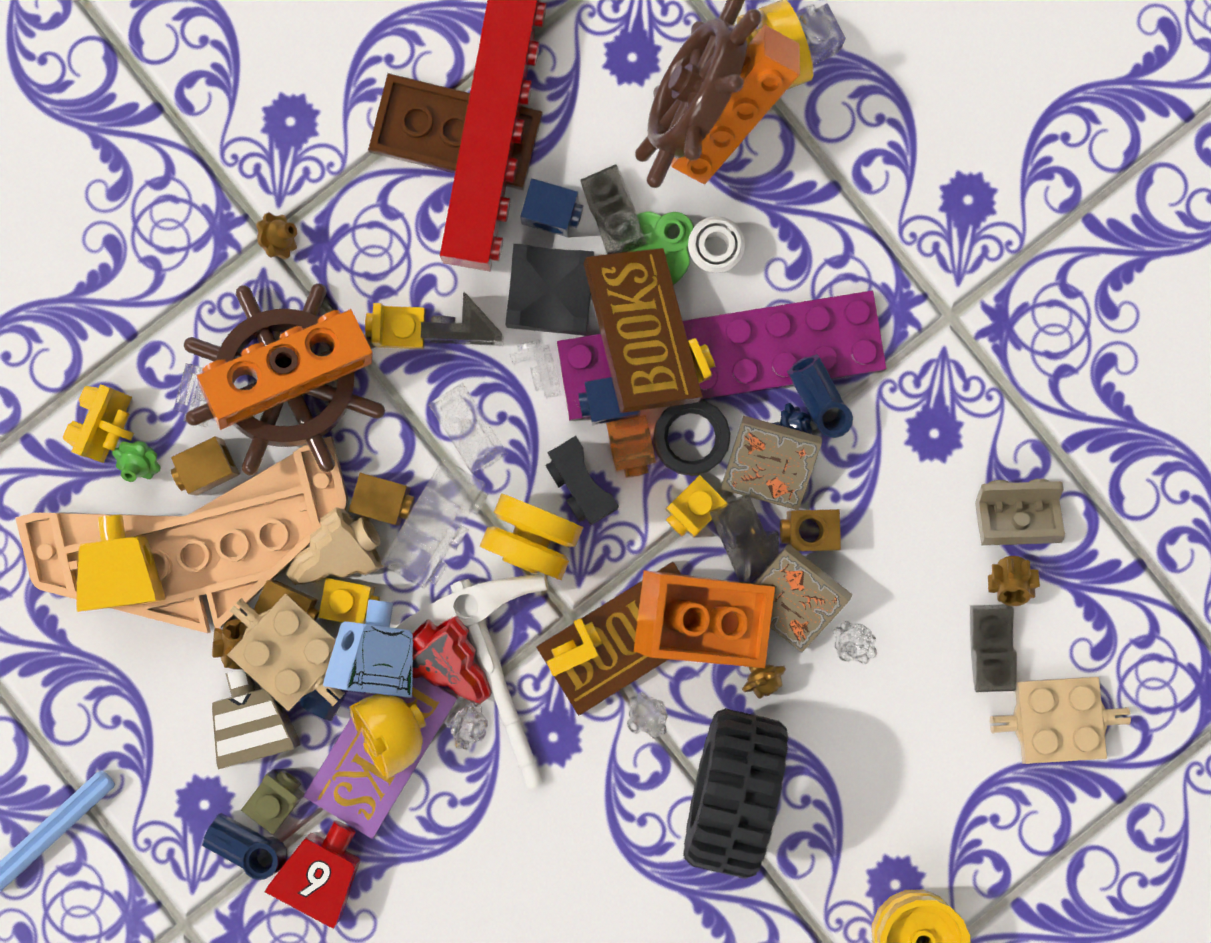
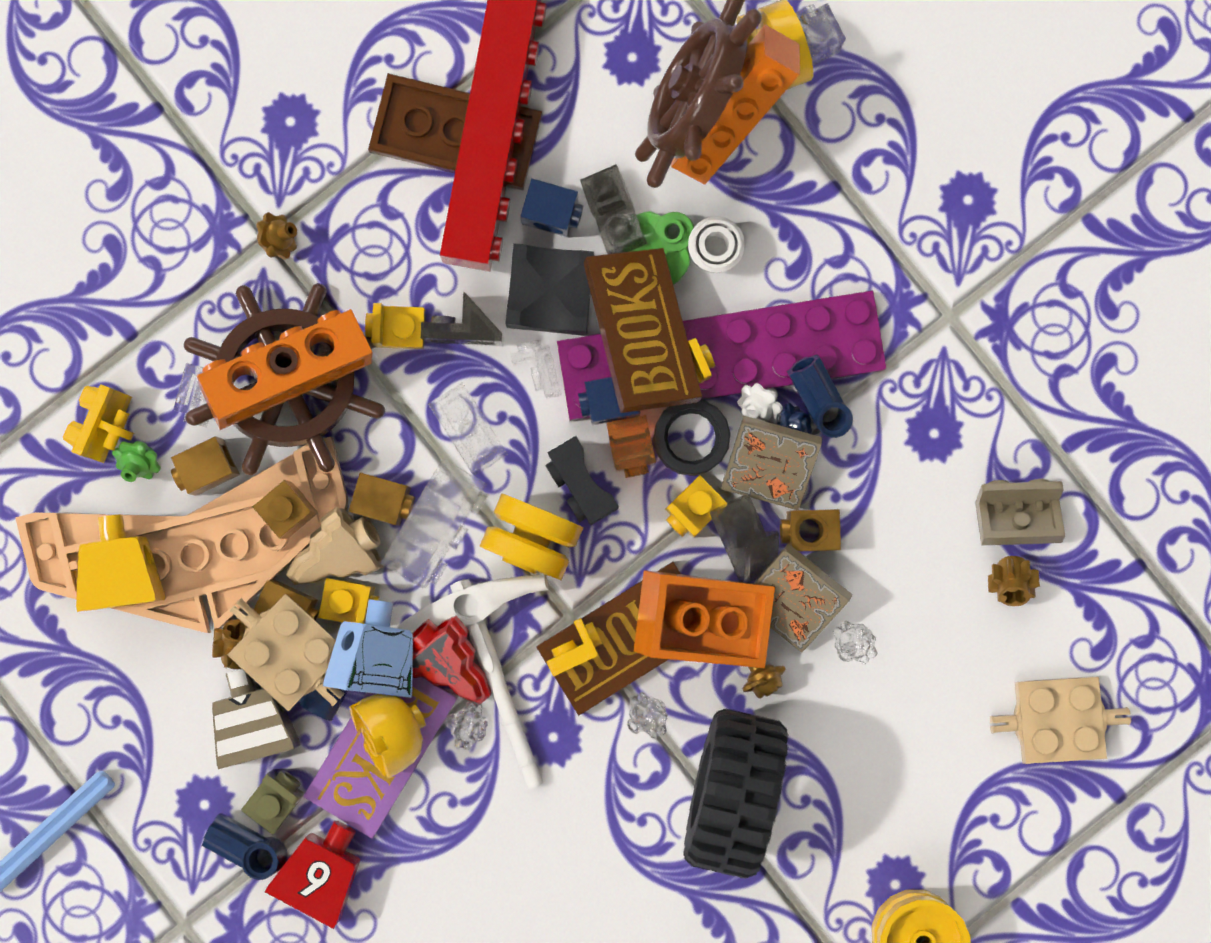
clear smoke slope [970,604,1017,692] -> none
none -> pearl gold brick [252,480,318,539]
none -> white plant [737,383,783,424]

